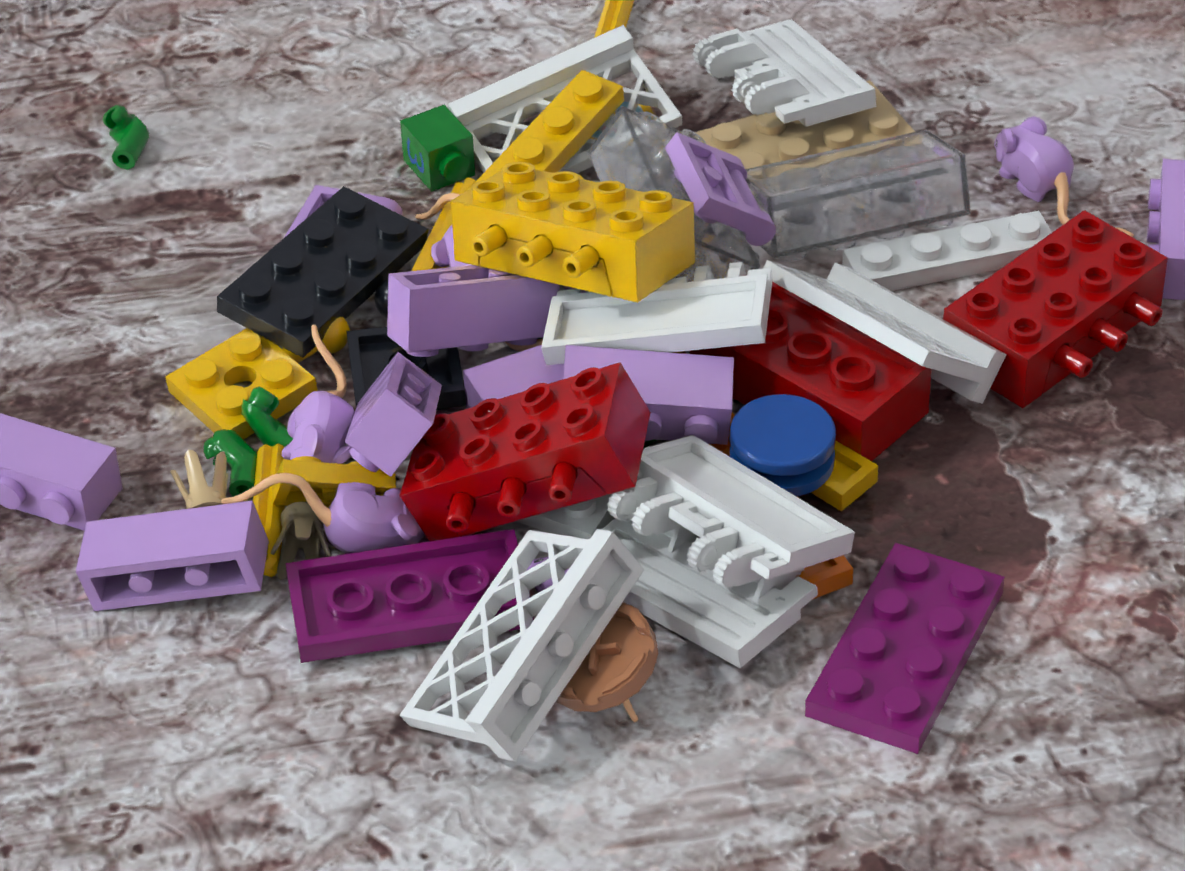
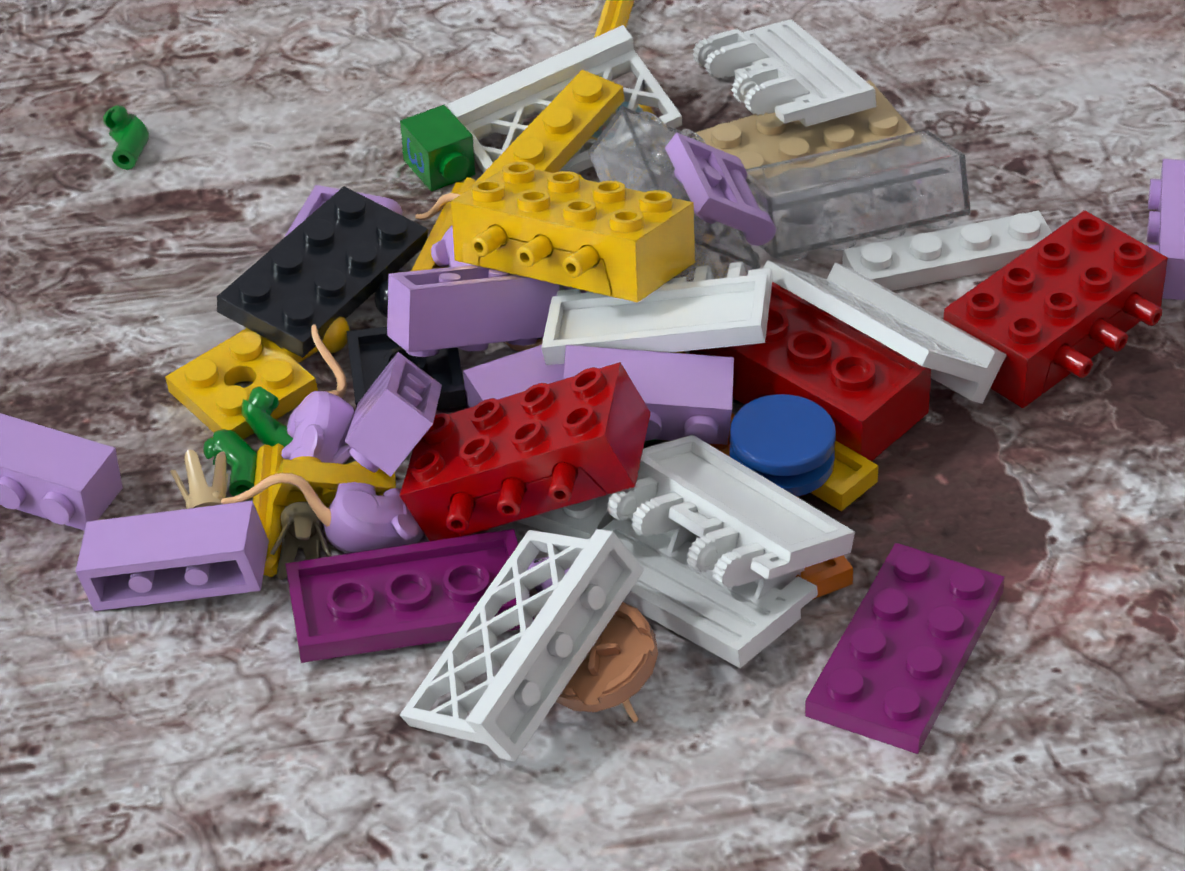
lavender animal [994,116,1134,237] -> none

